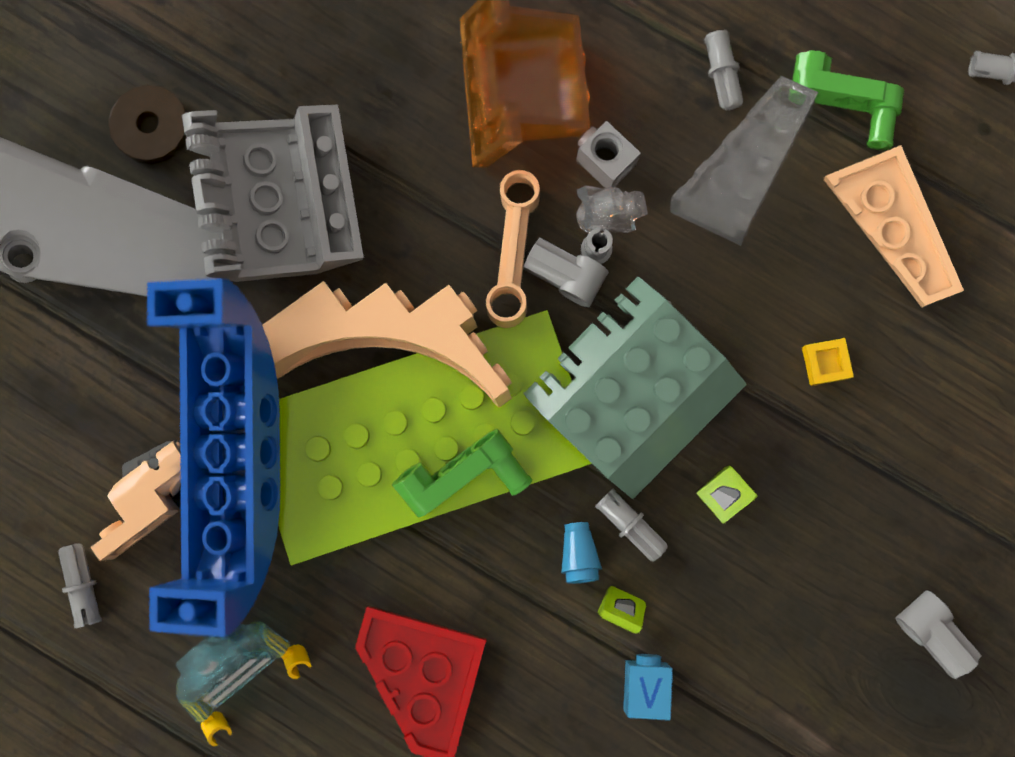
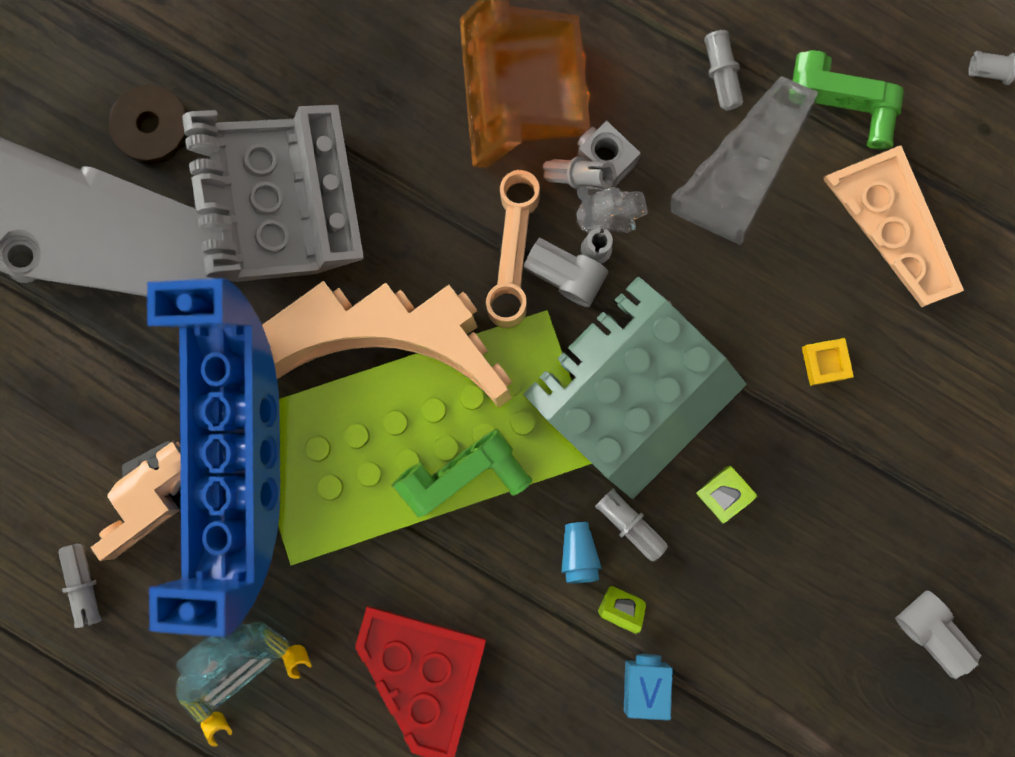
none -> light grey axle [543,157,616,189]

